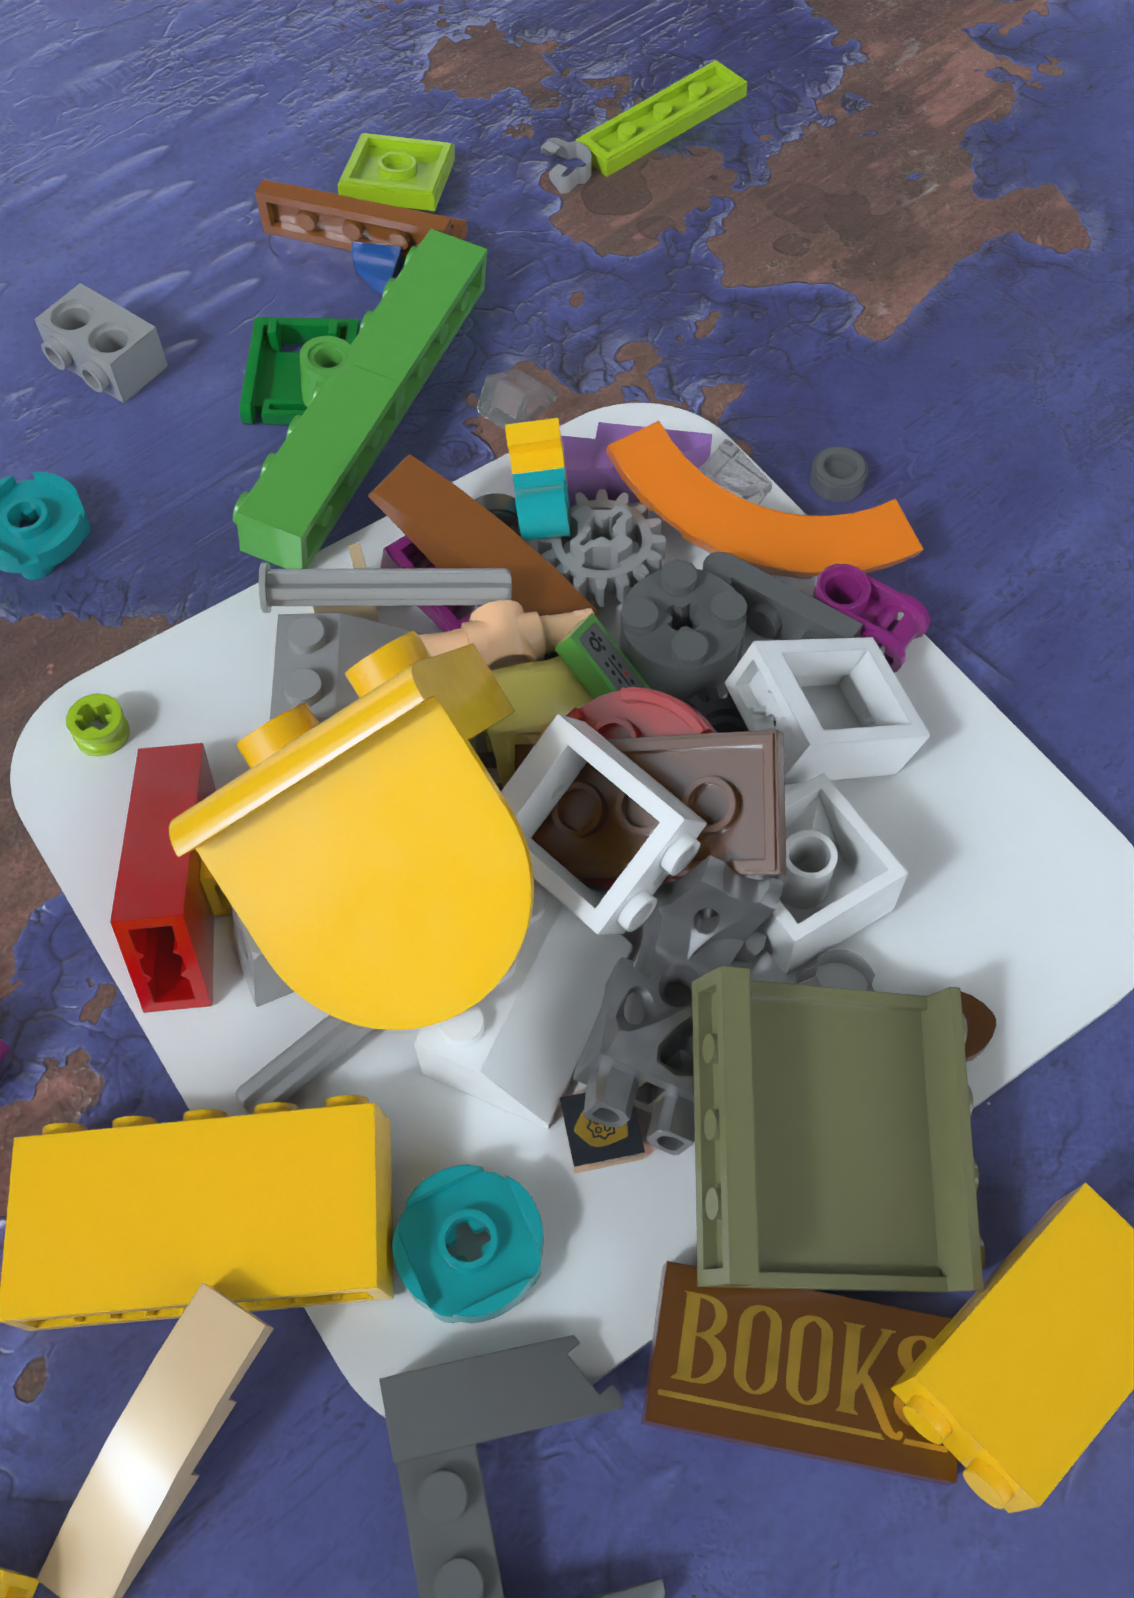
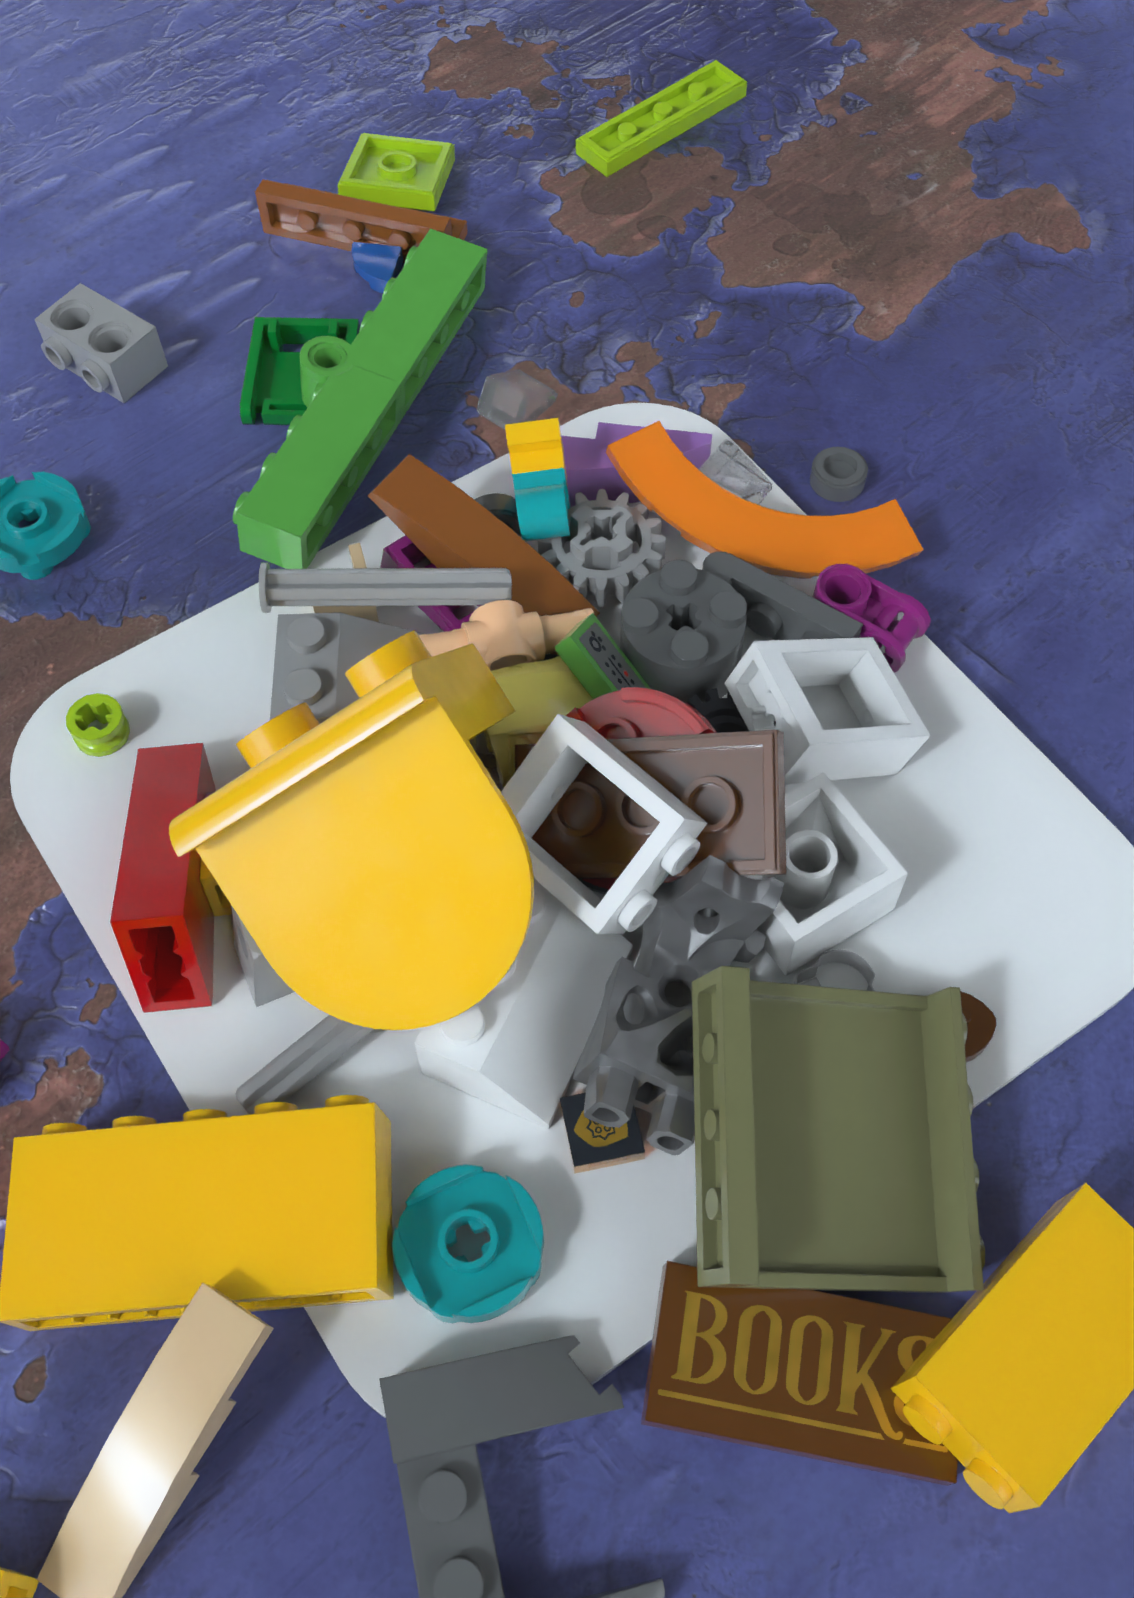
light grey piece [541,138,592,194] -> none

